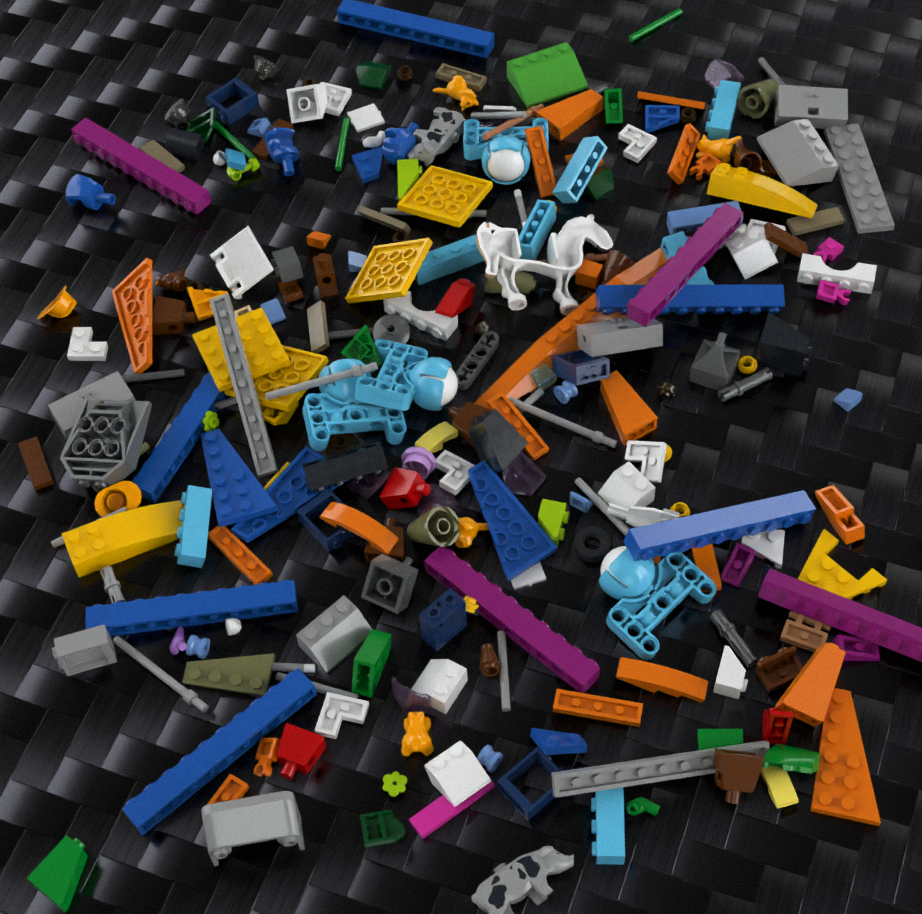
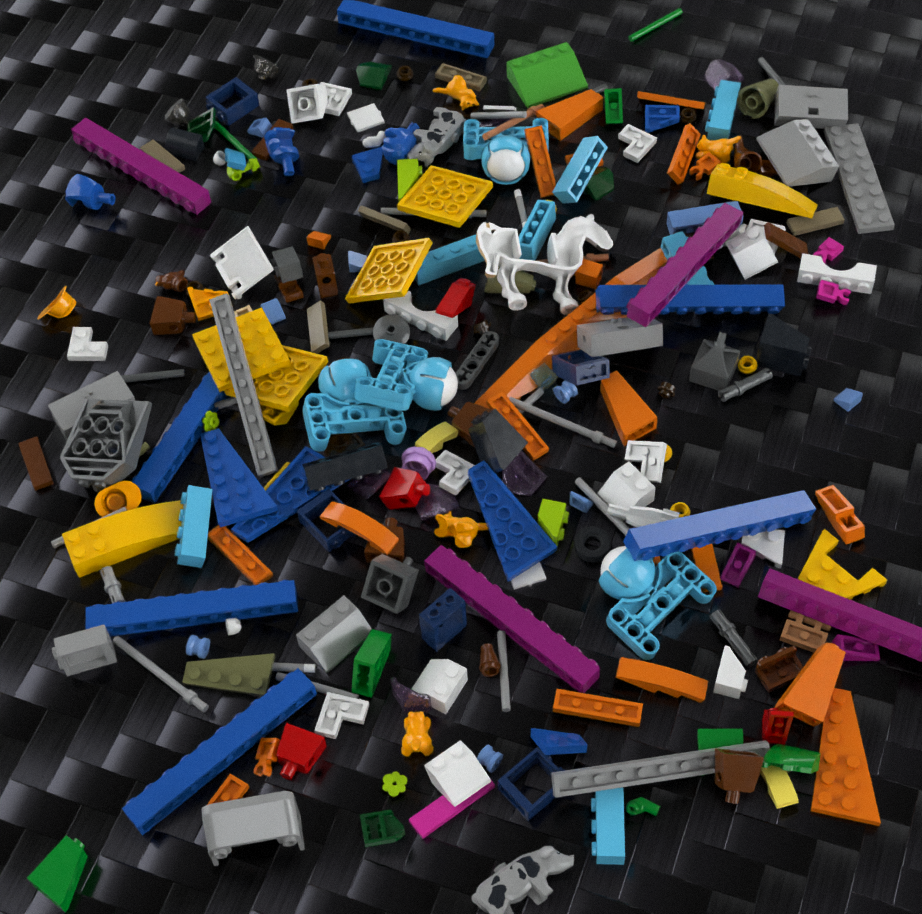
orange wing [112,258,152,374] -> none
medium lavender animal [170,626,187,655] -> none
light grey bar [265,362,378,400] -> none
green bar [335,118,350,171] -> none
green slope [341,325,381,375] -> none
olive cone [407,506,460,547] -> none
yellow plate [462,596,479,613] -> none
reddish brown hat [600,250,634,285] -> none

